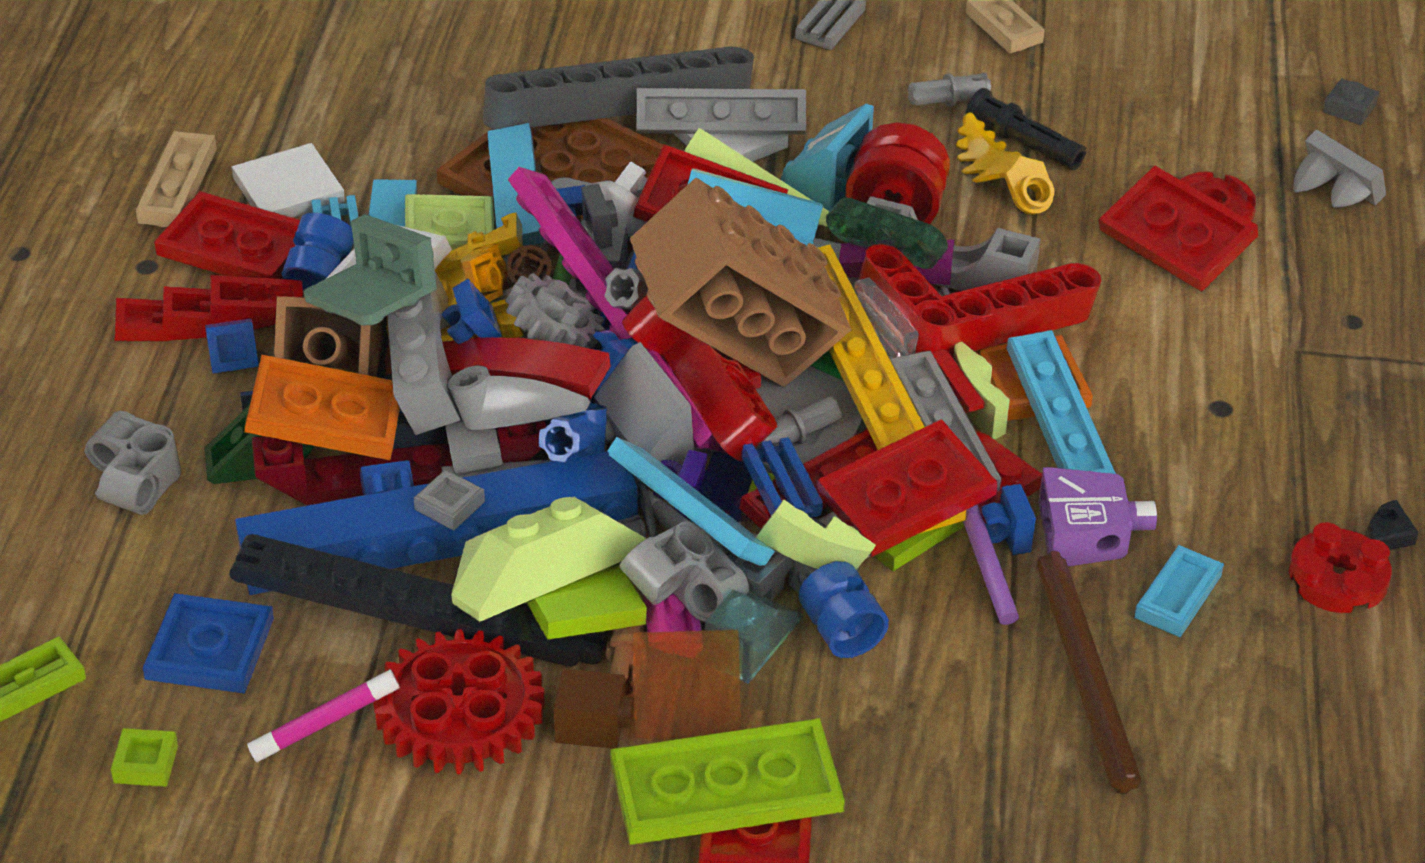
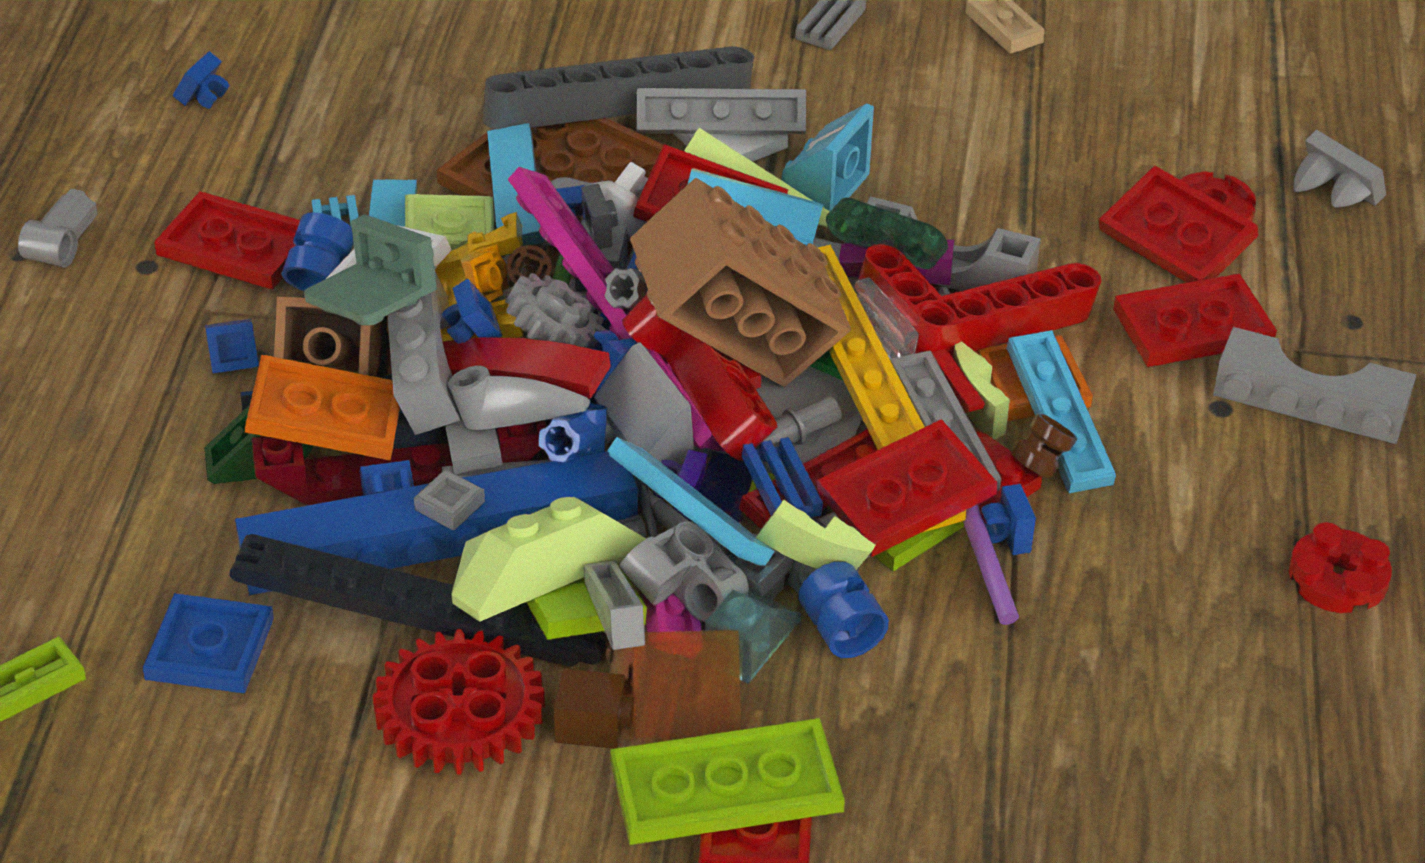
light grey piece [84,411,181,515] -> none
lime plate [111,728,178,787] -> none
red slope [114,275,303,341] -> none
tan plate [136,131,217,227] -> none
white tile [232,143,345,218] -> none
dark pink bar [247,669,400,762] -> none
red wheel [845,122,950,228] -> none
light grey axle [908,73,991,107] -> none
yellow plant [956,113,1054,215] -> none
black pin [965,88,1086,171] -> none
reddish brown axle [1037,551,1141,794] -> none
medium lavender torso [1039,467,1157,566] -> none
medium azure tile [1134,545,1224,637] -> none
dark grey plate [1323,78,1380,125] -> none
black tile [1366,500,1419,550] -> none
none -> light grey piece [18,189,98,268]
none -> blue tile [172,51,229,109]
none -> light grey piece [584,560,645,650]
none -> reddish brown wheel [1011,412,1078,479]
none -> red plate [1113,273,1277,367]
none -> light grey arch [1213,327,1417,444]

